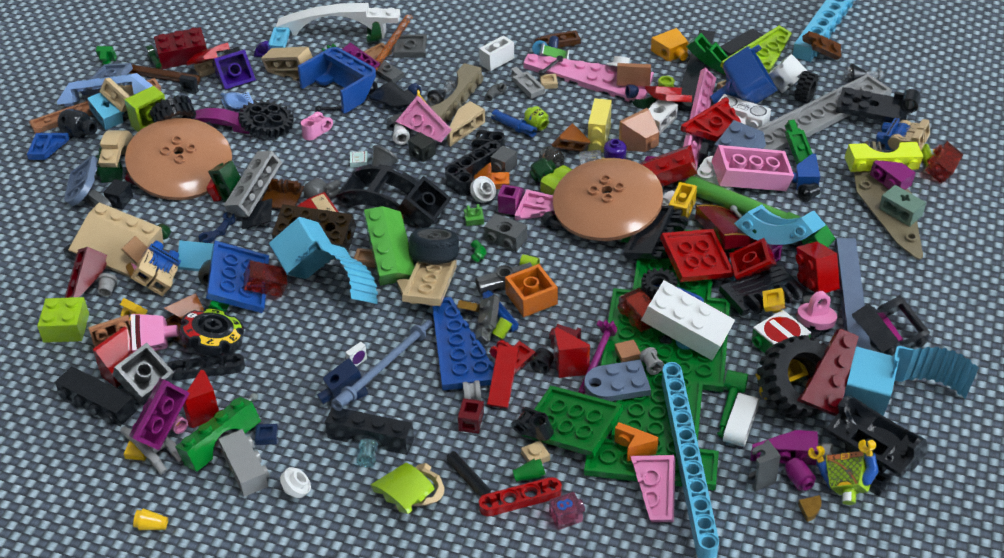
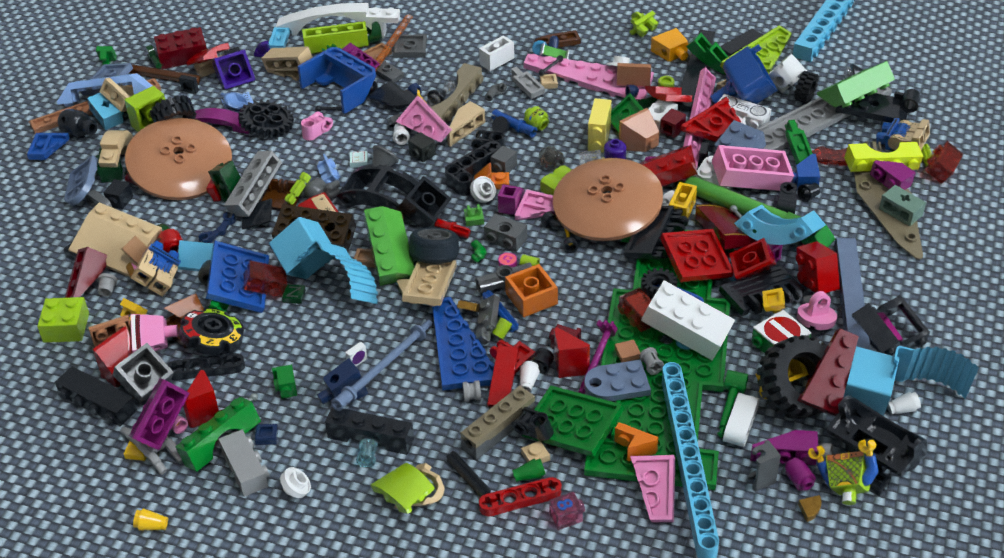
dark red brick [458,398,484,434] -> none
dark green head [529,158,556,183] -> none
dark orange slope [551,123,590,152] -> none
reddish brown hinge [802,31,842,60] -> none
none -> red head [157,229,183,253]
none -> green brick [272,364,297,399]
none -> dark green tile [282,284,306,304]
none -> lime axle [284,172,311,205]
none -> lime brick [302,21,369,54]
none -> light blue hinge [317,154,341,186]
none -> red axle [435,218,471,239]
none -> dark tan piece [460,385,535,460]
none -> black tile [492,116,510,134]
none -> tile [498,253,517,267]
none -> white cone [520,361,540,392]
none -> black hinge [563,228,578,253]
none -> green tile [611,93,644,133]
none -> lime hips [629,10,658,37]
none -> dark red brick [660,108,686,138]
none -> black piece [776,182,797,214]
none -> clear red tile [812,146,847,166]
none -> slope [817,61,895,108]
none -> white cone [887,392,921,415]

